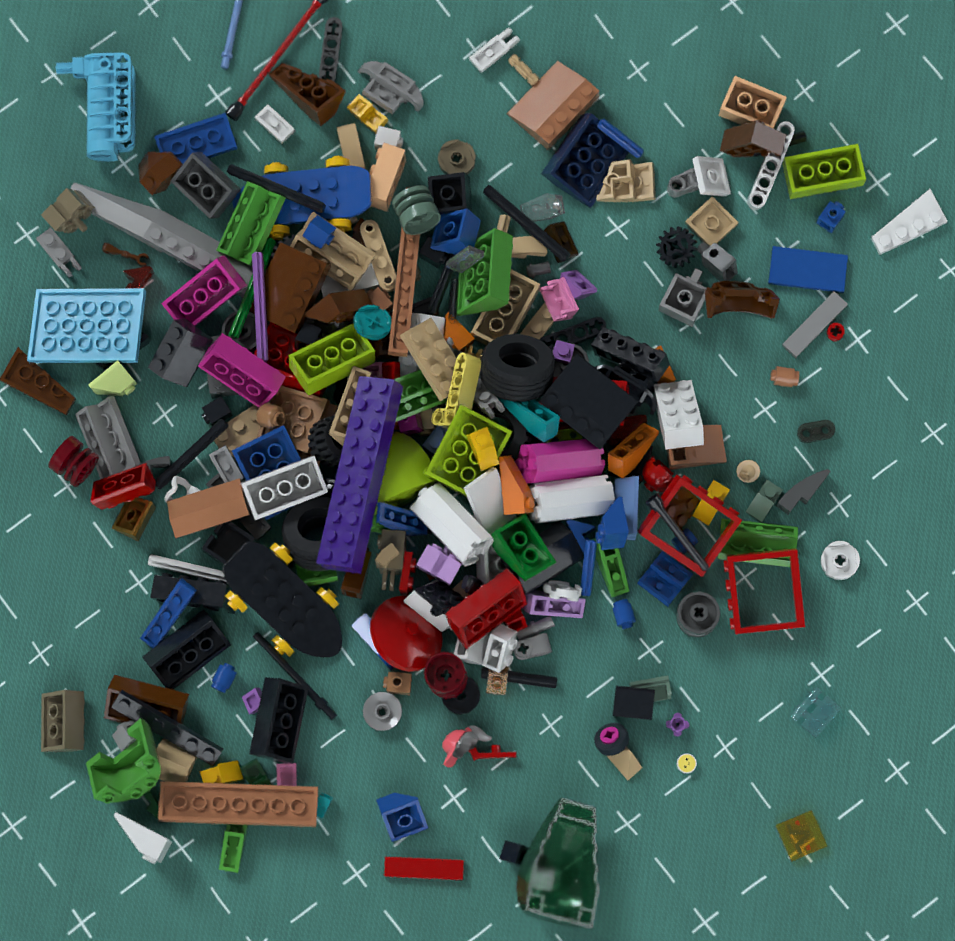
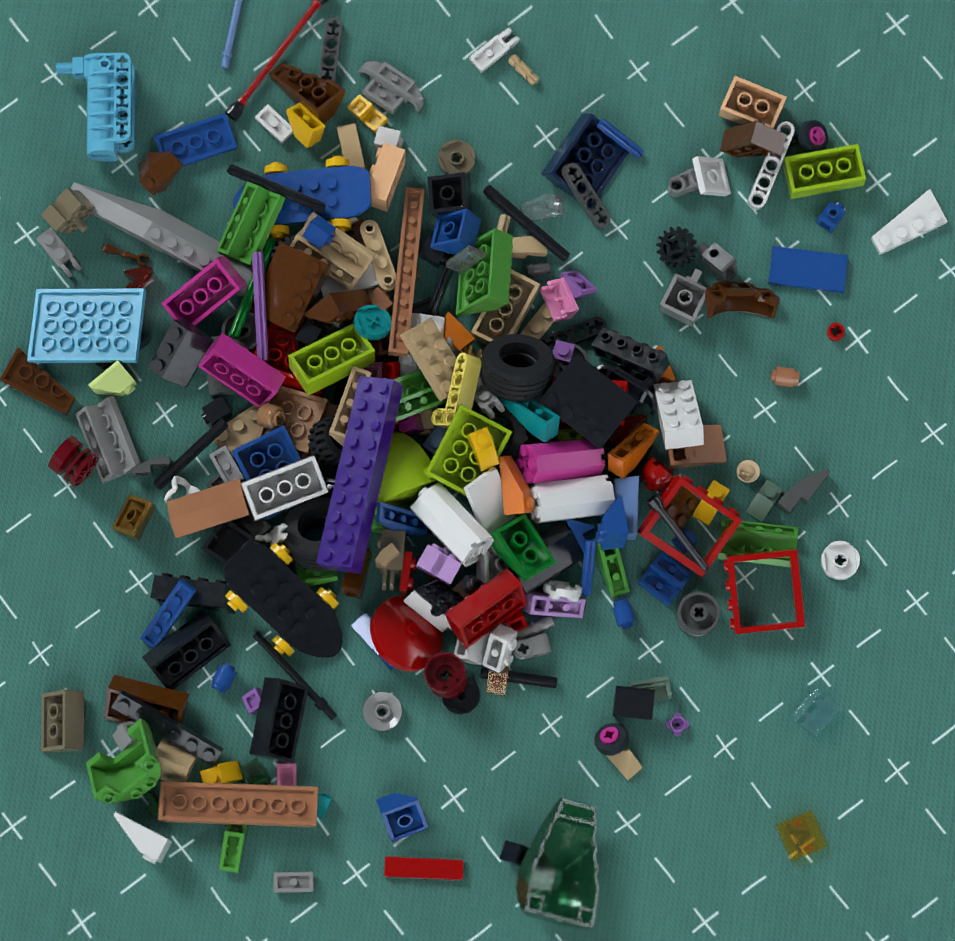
red slope [91,463,156,510] -> none
white axle [148,555,228,584] -> none
dark grey brick [170,152,241,219] -> none
medium nougat brick [383,672,412,695] -> none
sand green wheel [392,185,441,235] -> none
hair [442,725,492,768] -> none
black piece [448,275,458,324] -> none
red piece [468,745,517,761] -> none
nougat slope [507,61,600,151] -> none
dark brown slope [544,221,579,263] -> none
tan slope [596,160,656,202] -> none
light yellow tile [677,754,697,774] -> none
tan plate [685,197,739,247] -> none
light grey tile [782,292,848,358] -> none
clear smoke plate [797,420,835,443] -> none
none -> white piece [255,524,288,546]
none -> light grey plate [274,872,314,893]
none -> yellow slope [286,103,325,148]
none -> dark grey beam [562,163,611,228]
none -> black wheel [798,120,828,153]

